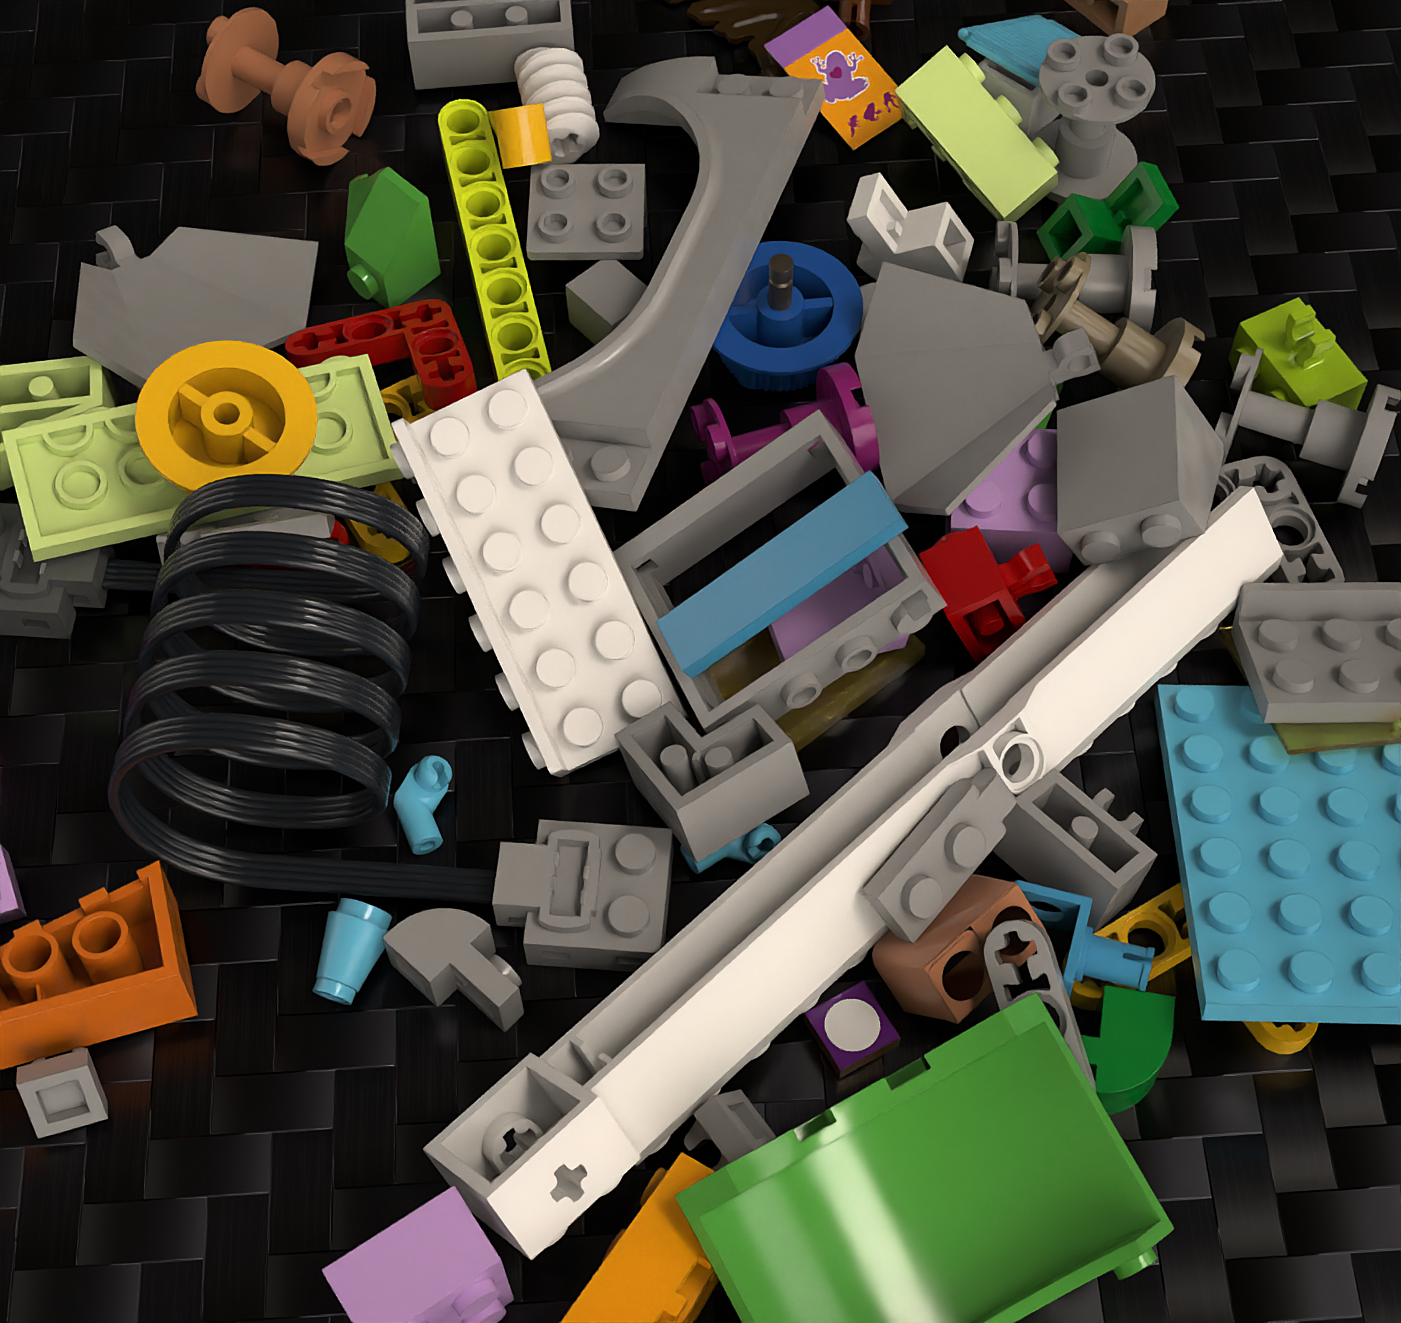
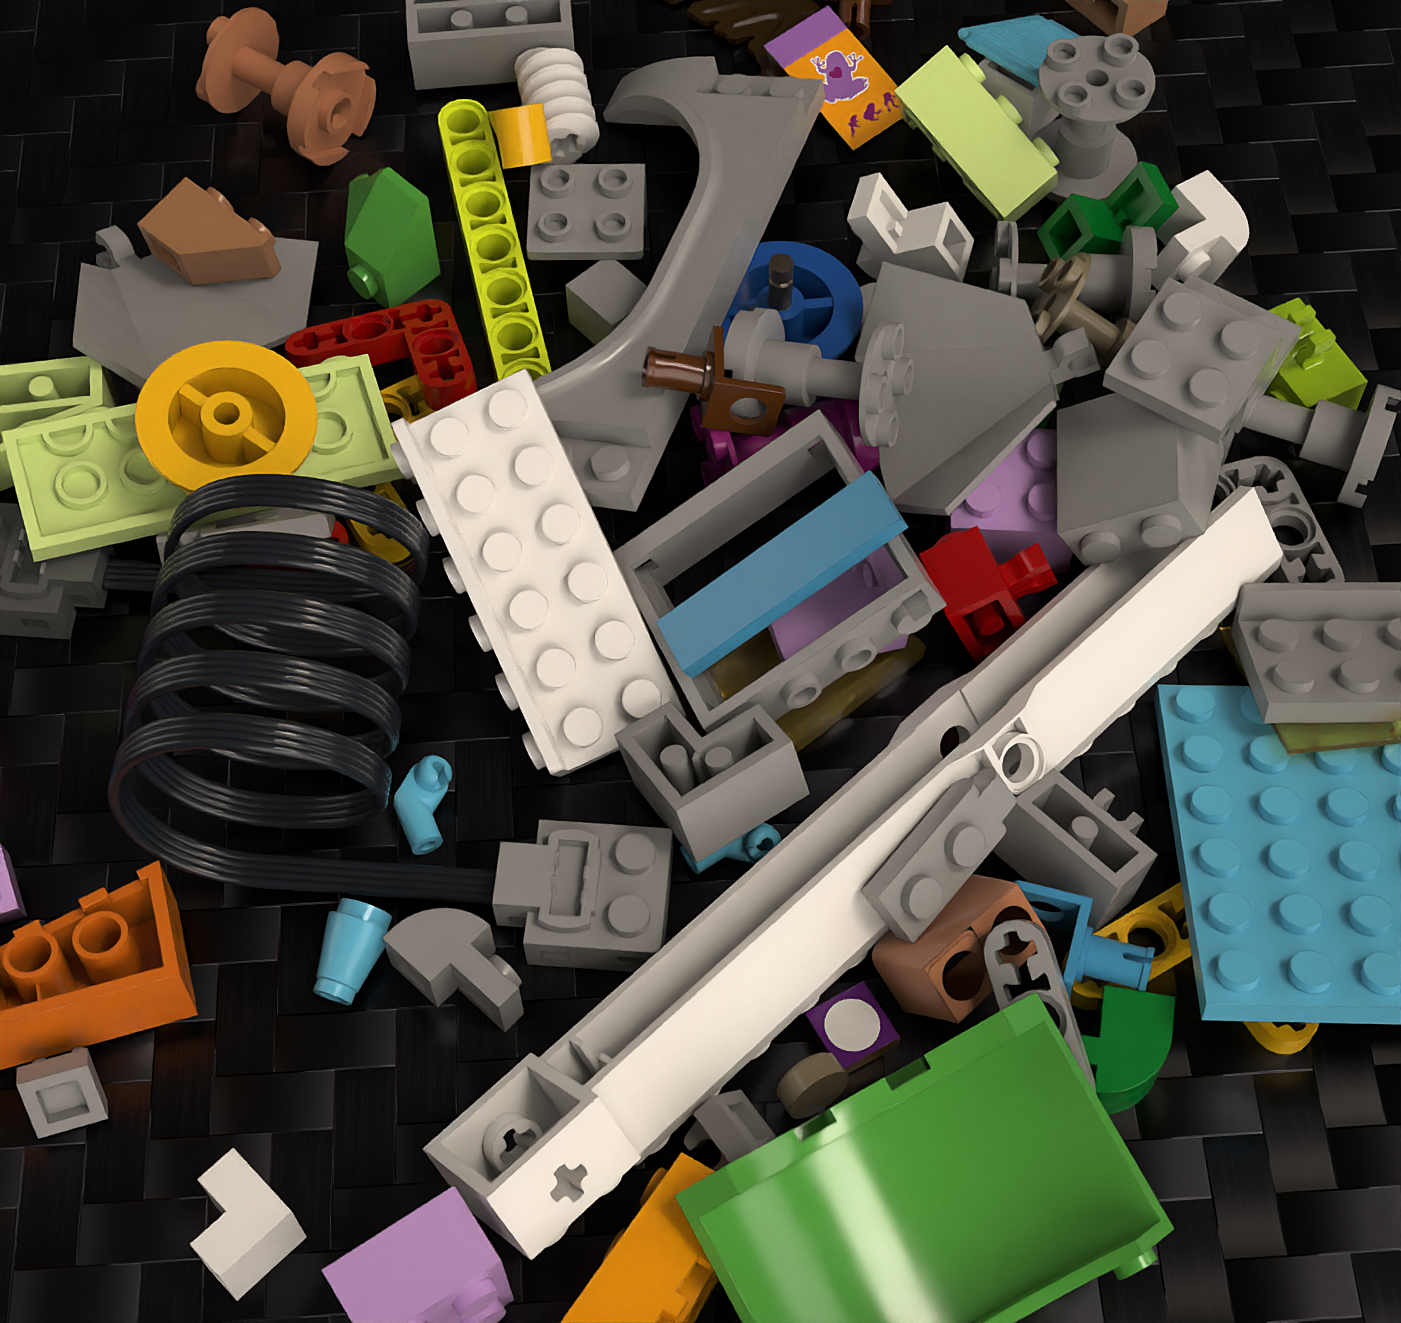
none -> medium nougat slope [137,177,282,285]
none -> white piece [190,1148,306,1301]
none -> reddish brown bracket [642,325,786,437]
none -> light grey piece [724,307,914,448]
none -> dark tan tile [776,1053,849,1119]
none -> light grey bracket [1103,273,1302,444]
none -> white brick [1151,170,1249,291]

